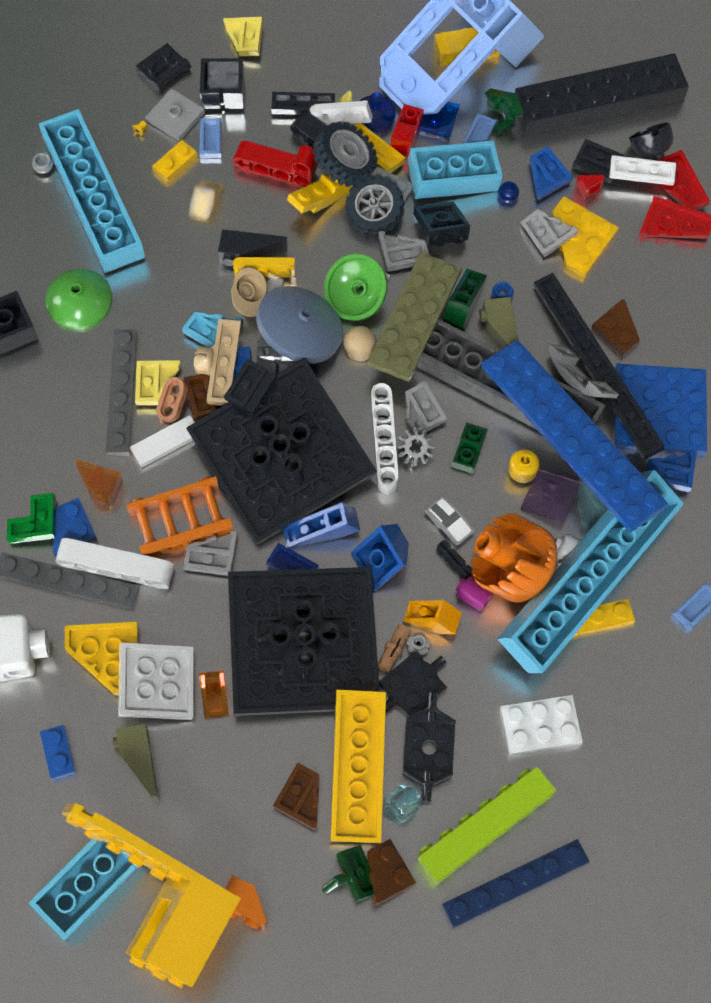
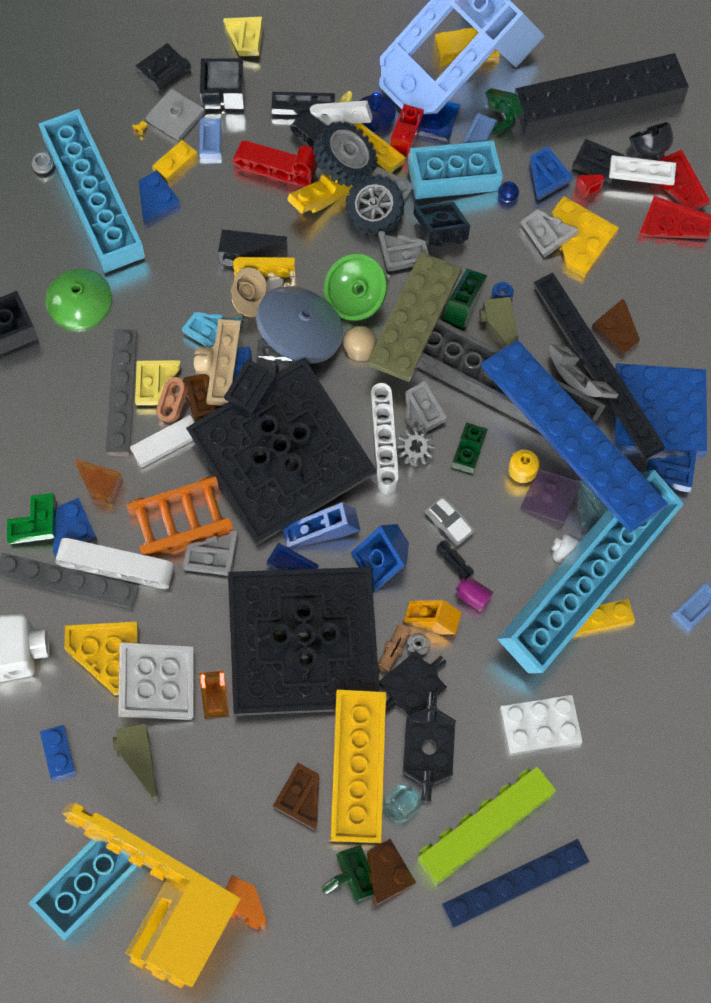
clear yellow slope [189,180,224,223] -> none
orange piece [471,513,558,602] -> none
none -> blue wing [139,170,180,225]

